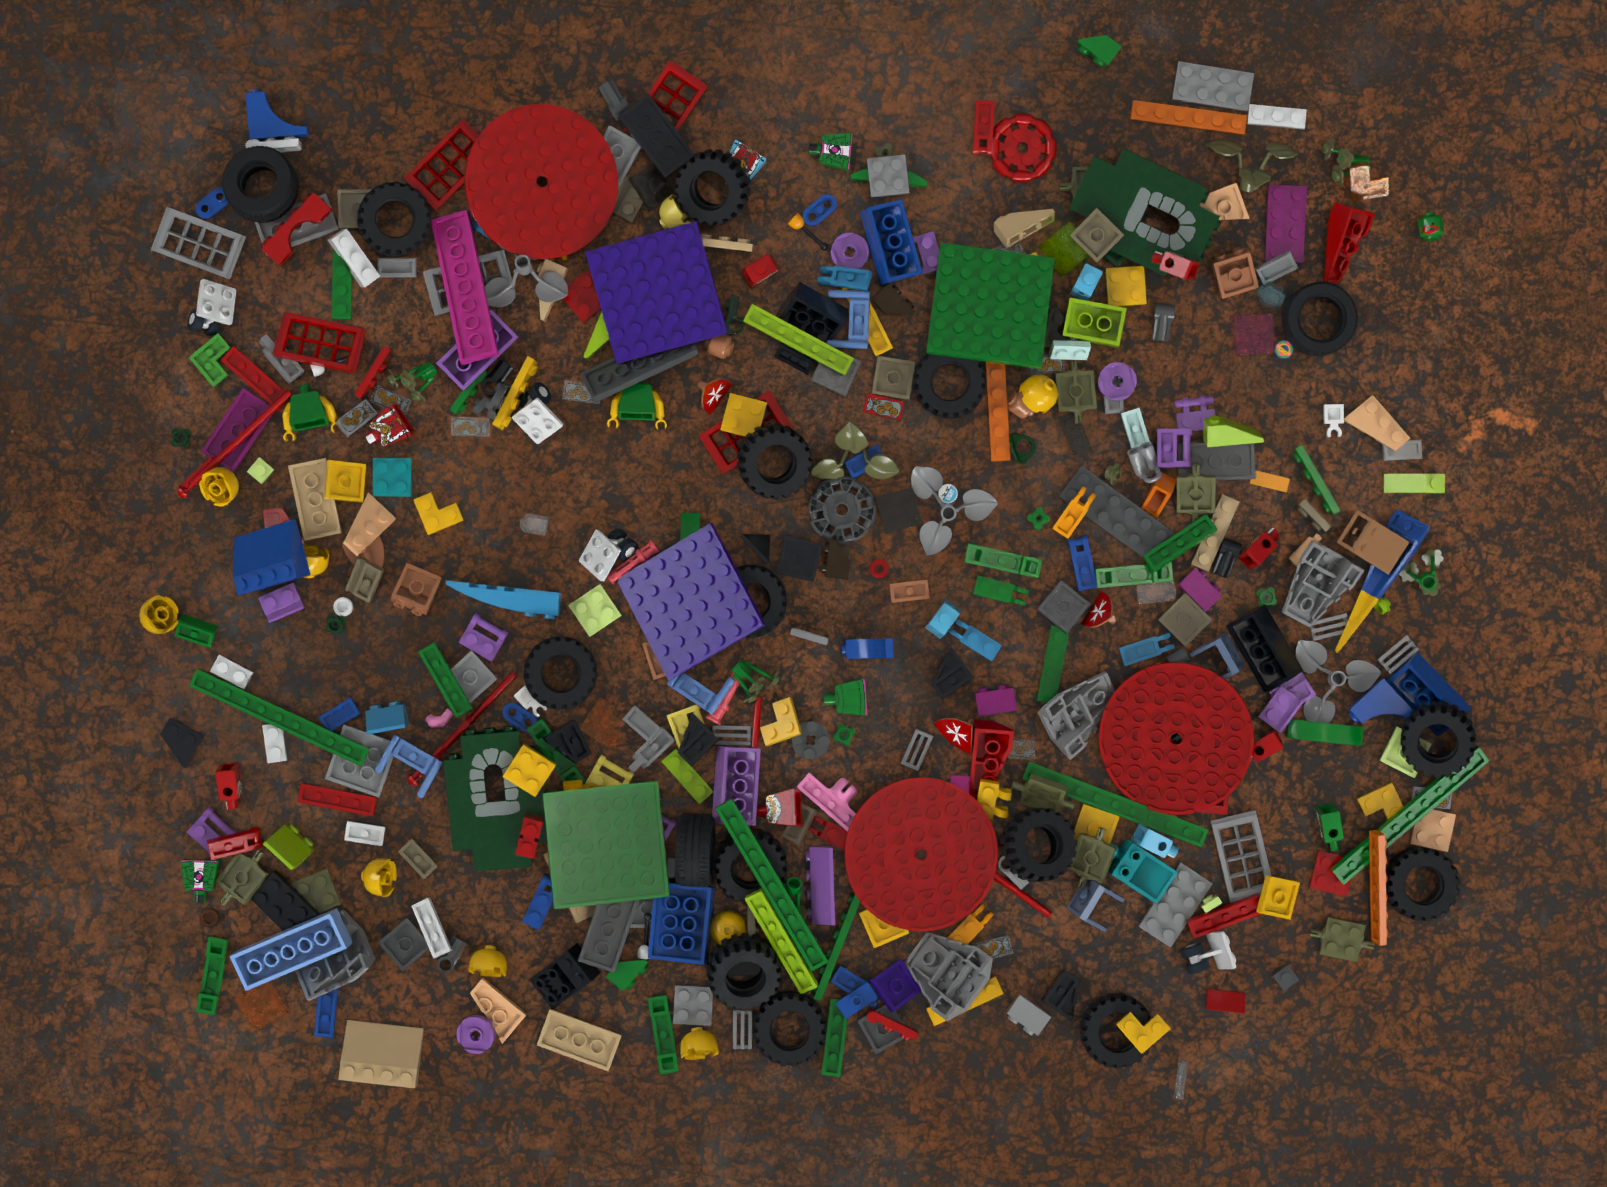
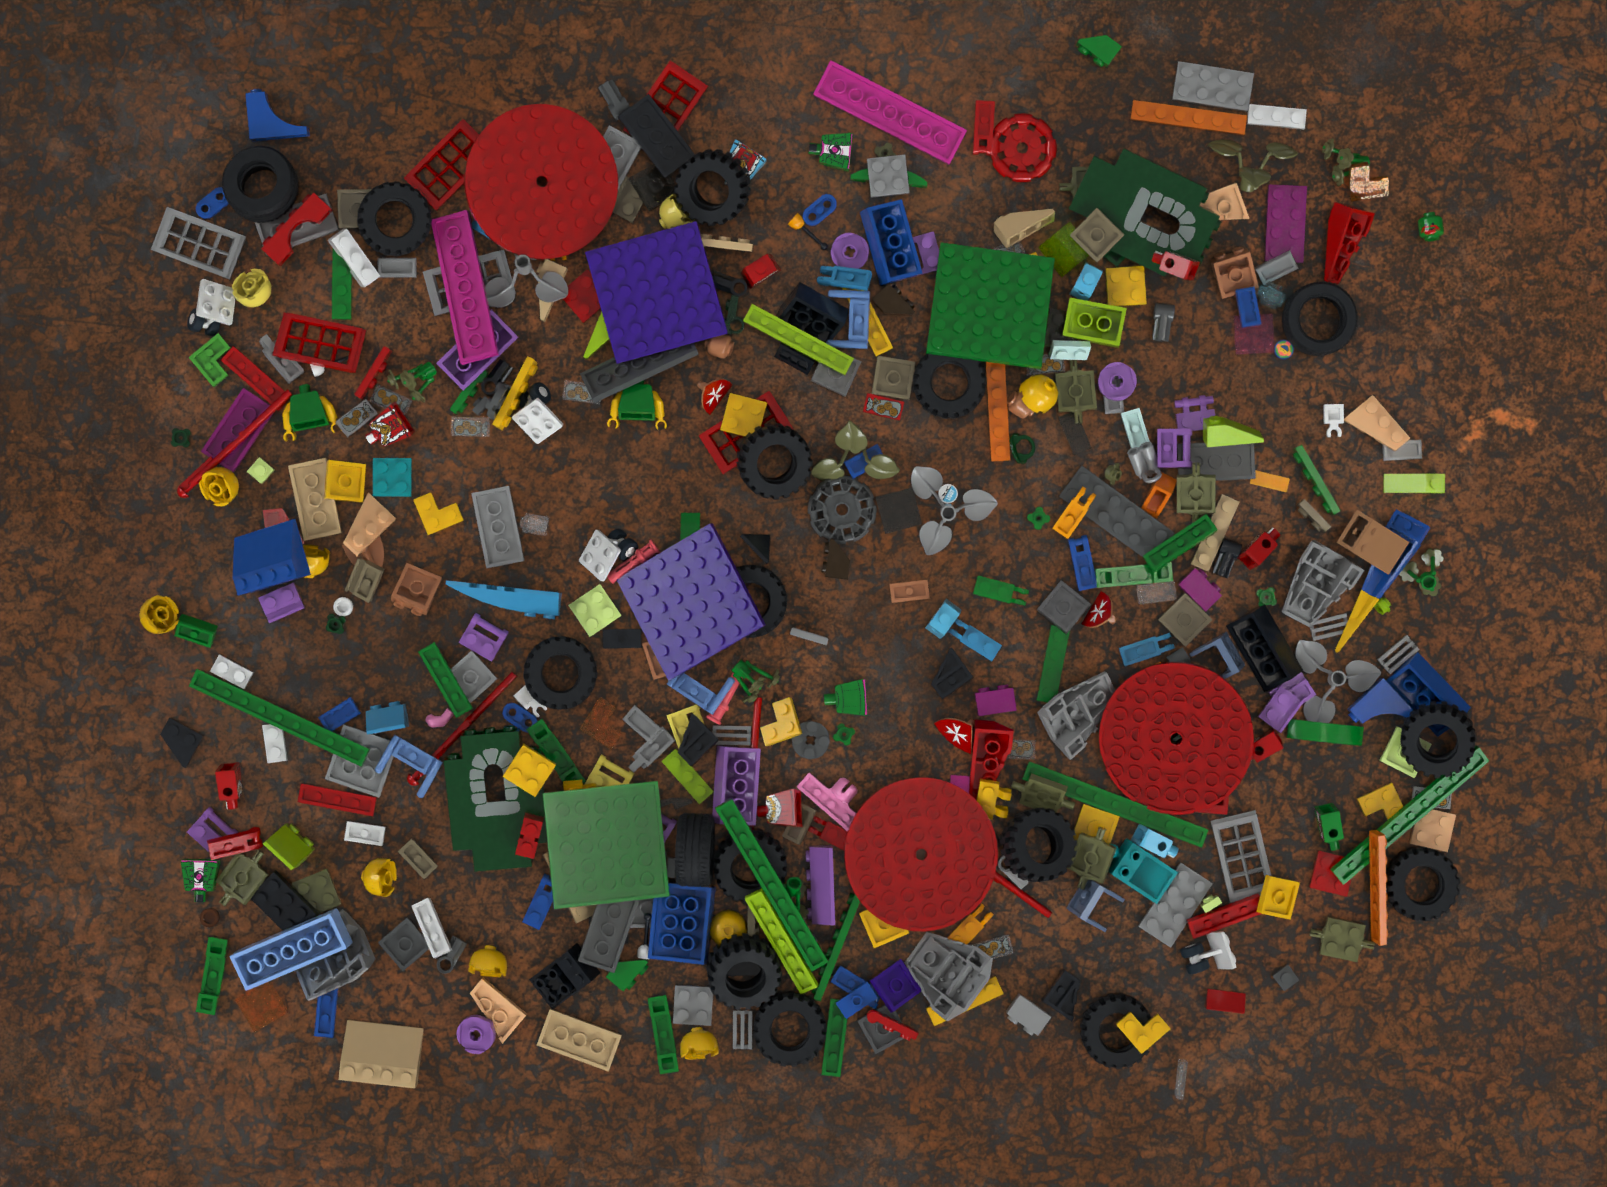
white hinge [245,136,302,153] -> none
black wing [542,720,592,763] -> none
black plate [776,536,823,582] -> none
blue arch [842,638,894,659] -> none
red plate [870,559,889,578] -> none
light grey tile [901,729,933,771] -> none
green slope [964,543,1042,578] -> none
light nougat cylinder [1288,533,1322,567] -> none
none -> light yellow cylinder [232,269,272,308]
none -> light grey plate [471,486,525,568]
none -> black plate [603,629,642,649]
none -> black piece [712,271,749,298]
none -> dark pink plate [813,60,967,165]
none -> blue plate [1235,286,1262,328]

